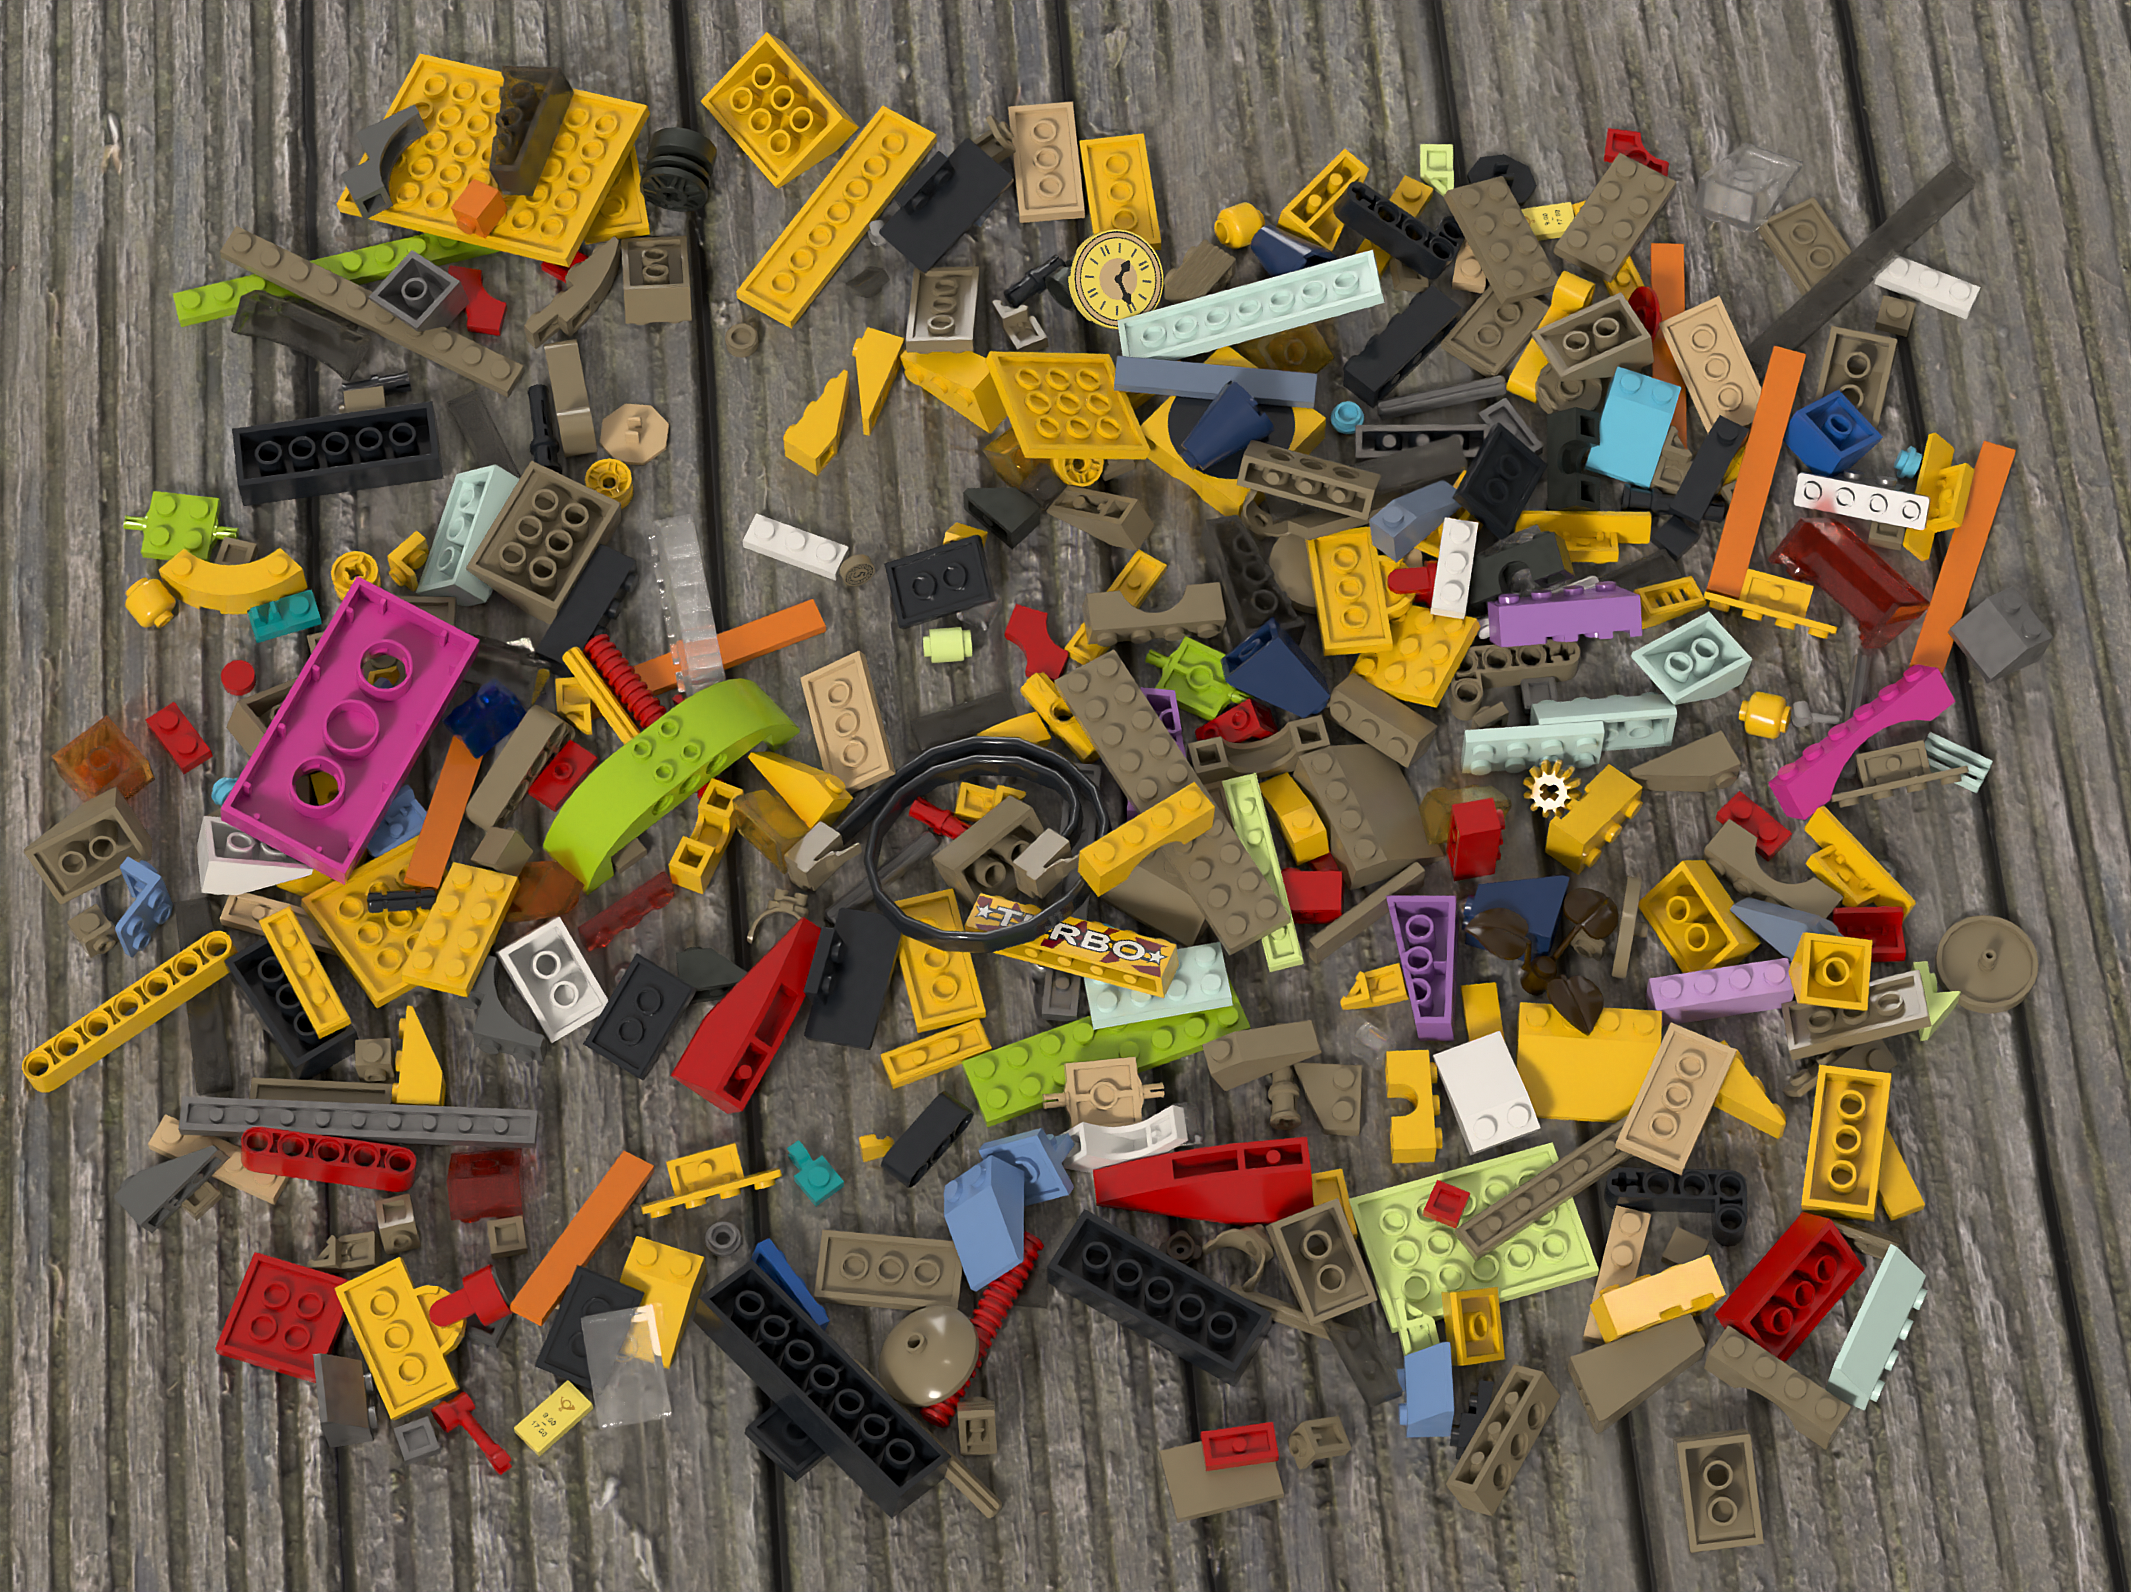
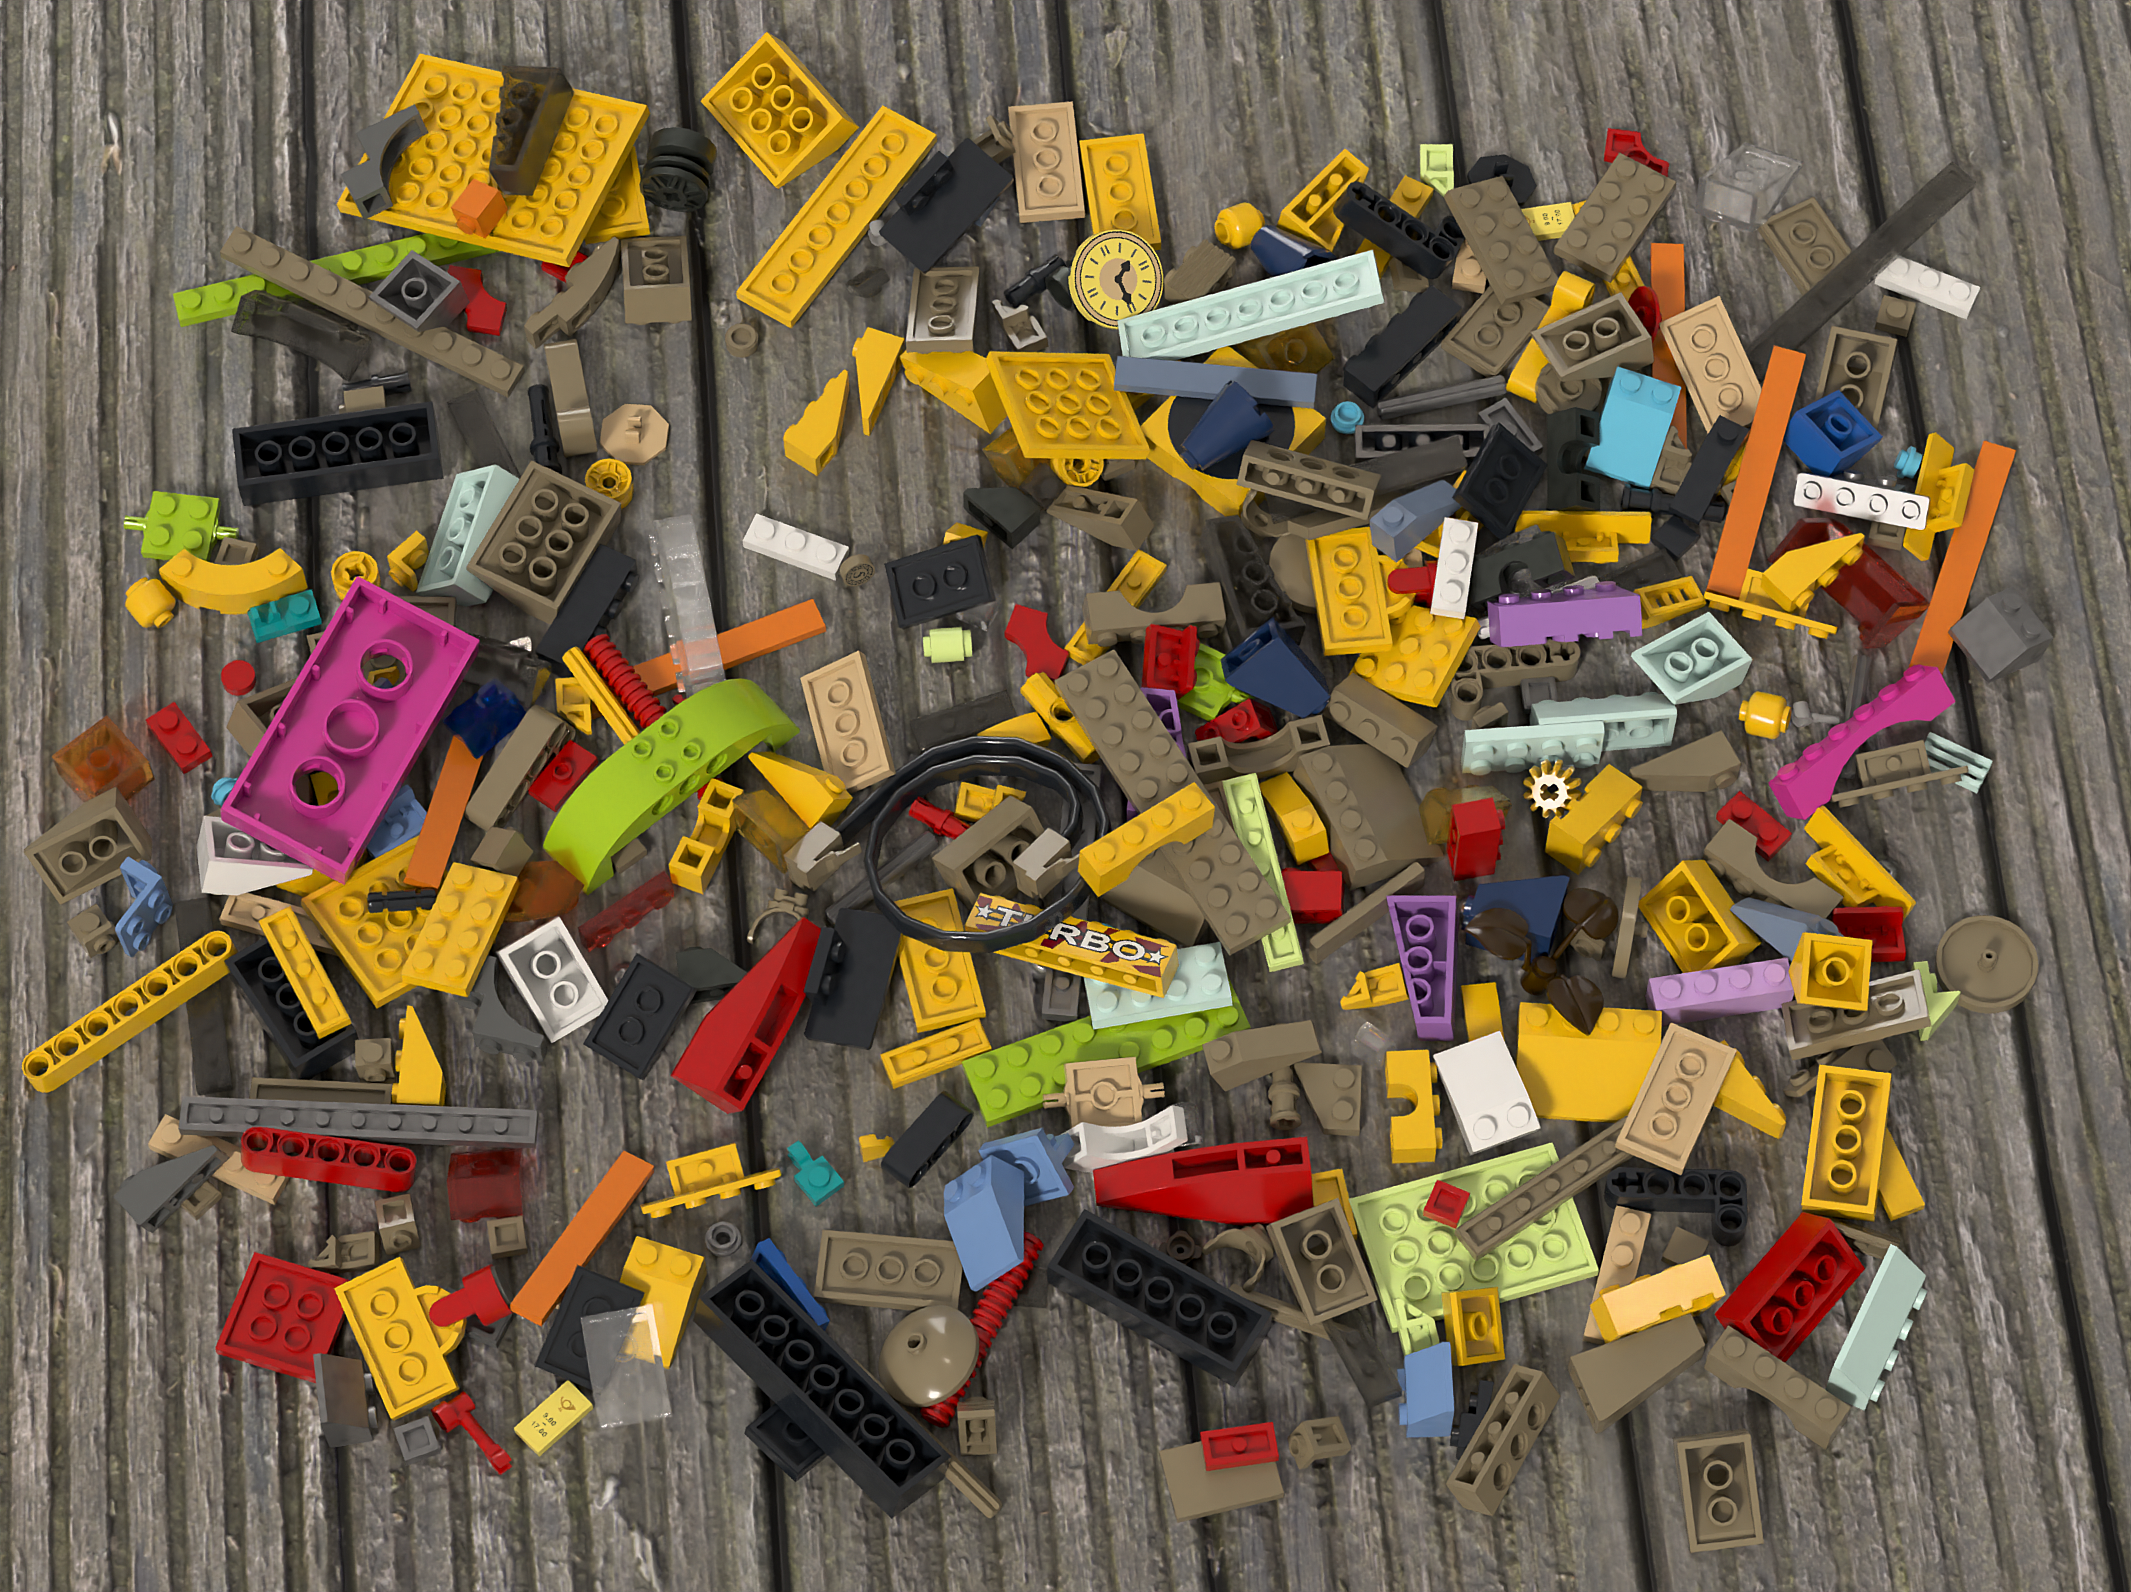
none -> red bracket [1142,624,1200,700]
none -> yellow slope [1760,533,1865,614]

